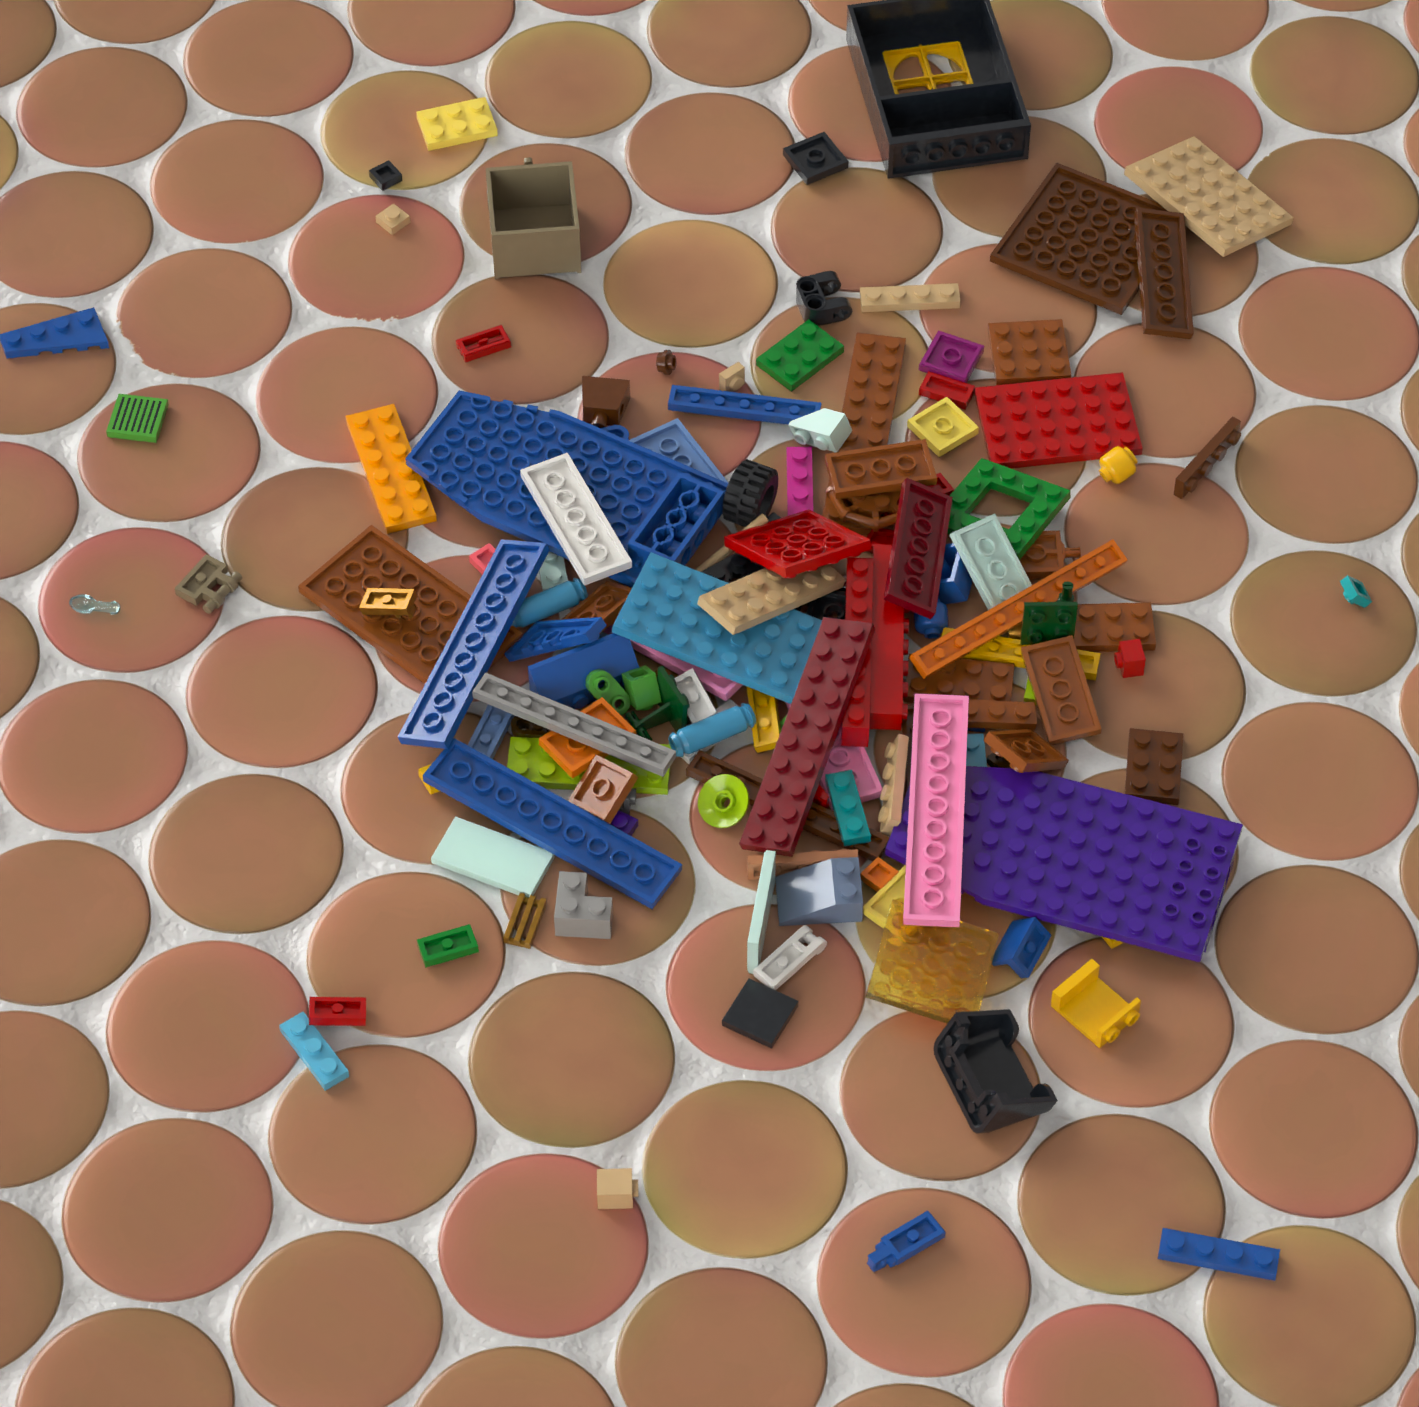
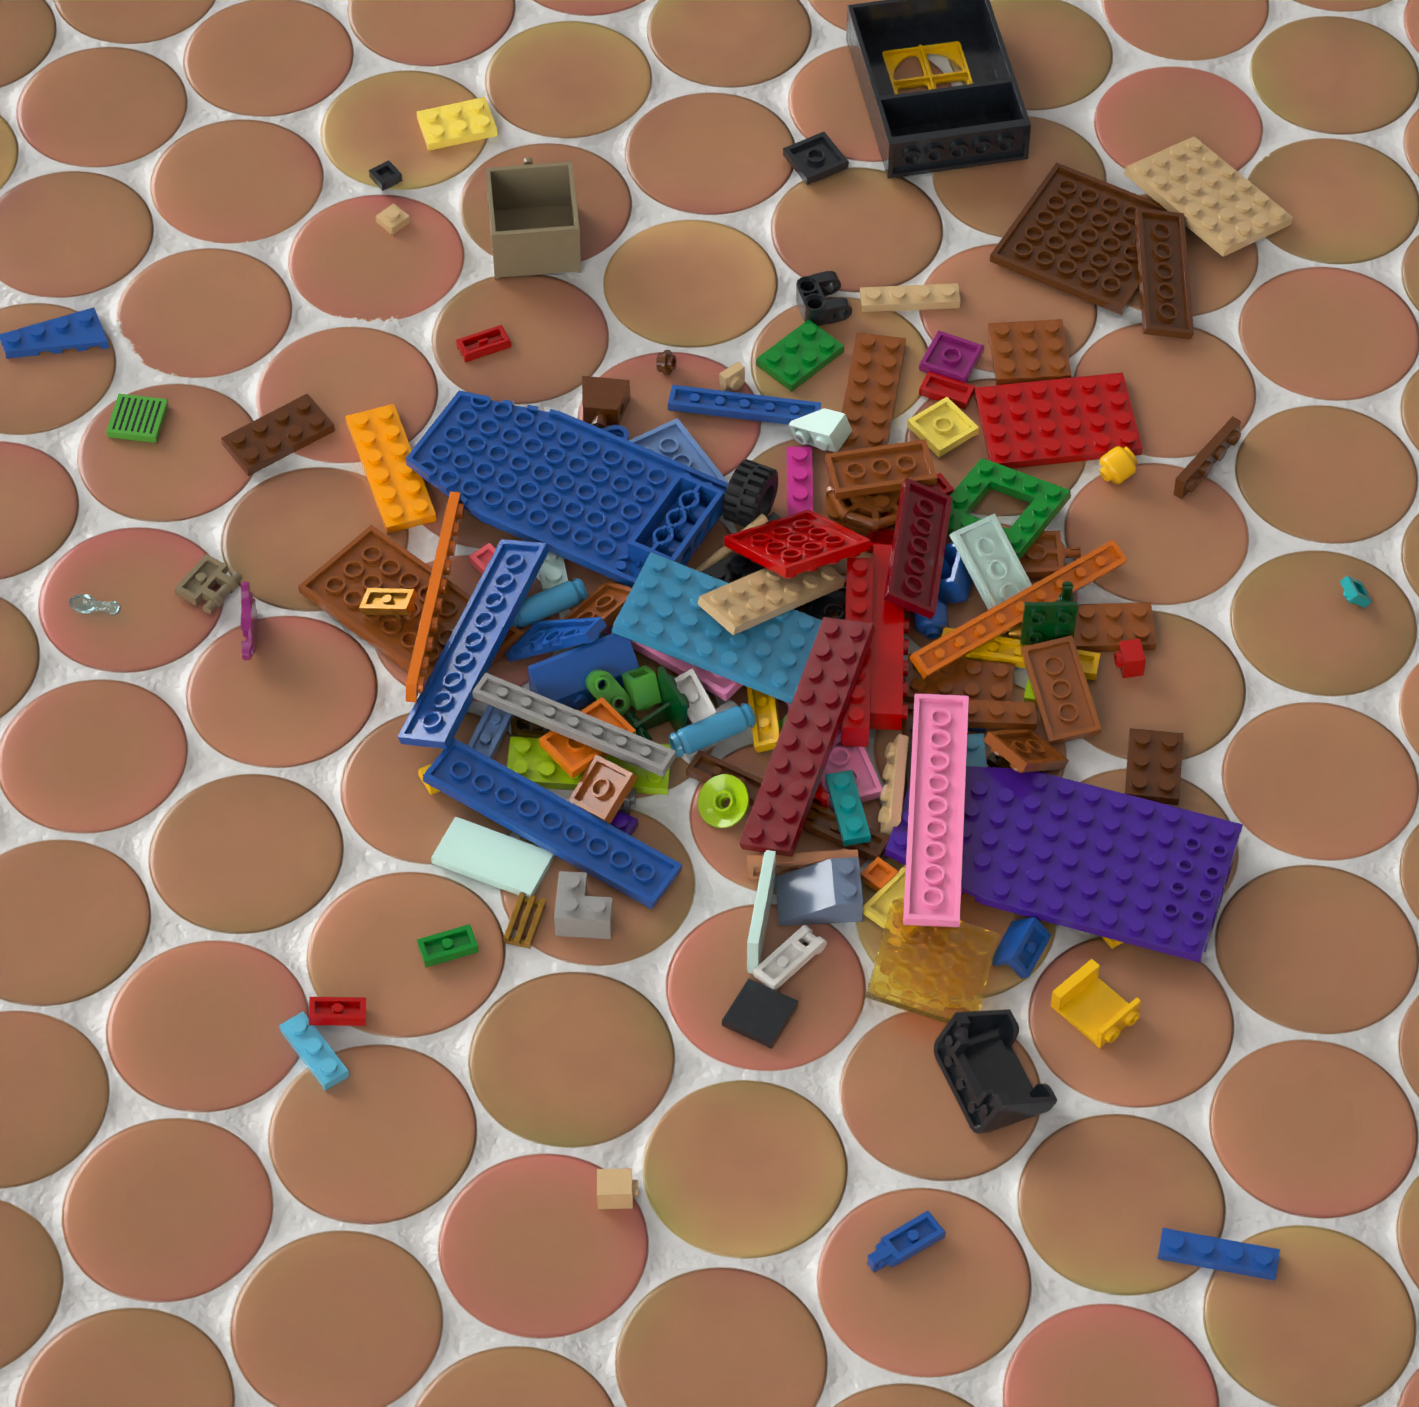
white plate [520,453,632,586] -> none
none -> reddish brown plate [221,393,335,476]
none -> magenta tile [241,582,258,660]
none -> orange plate [406,491,464,703]

